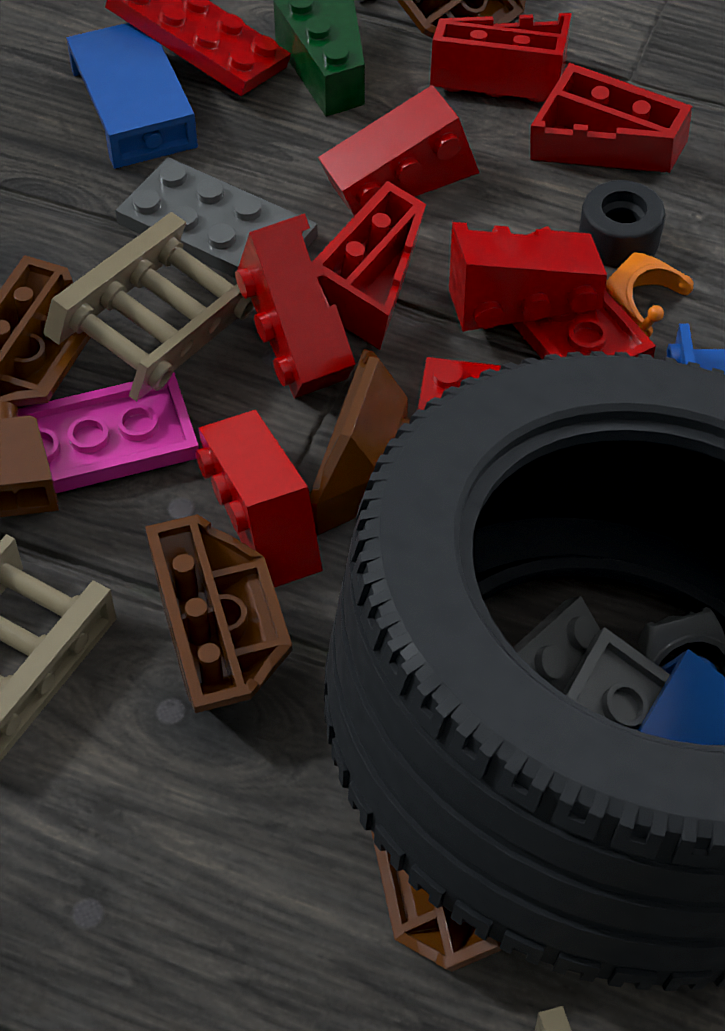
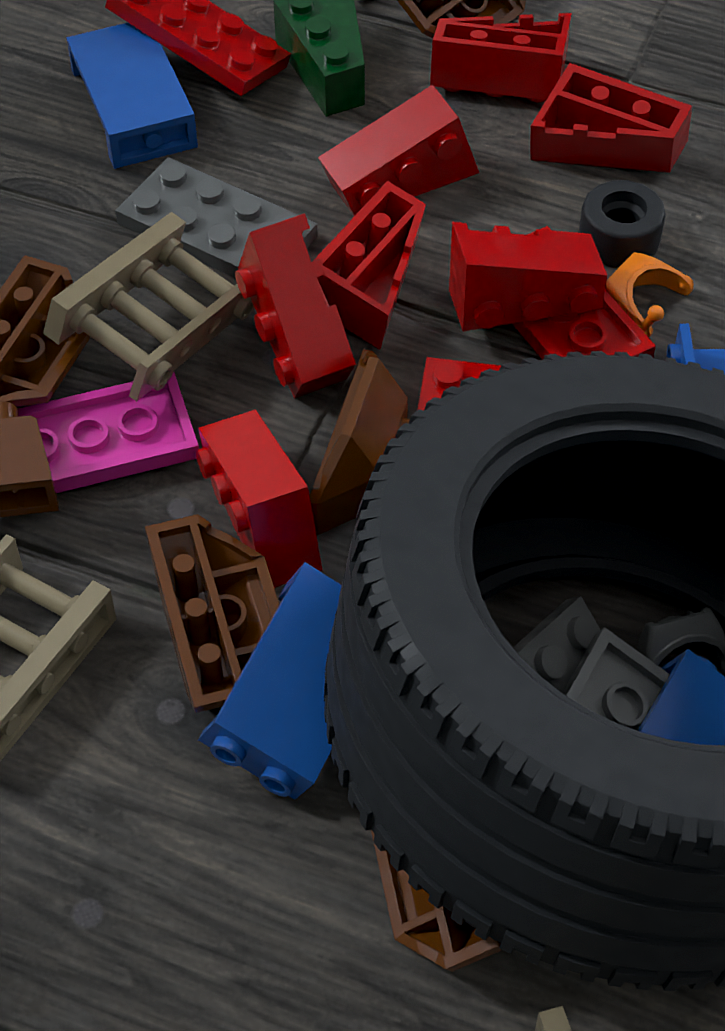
none -> blue panel [198,562,342,800]

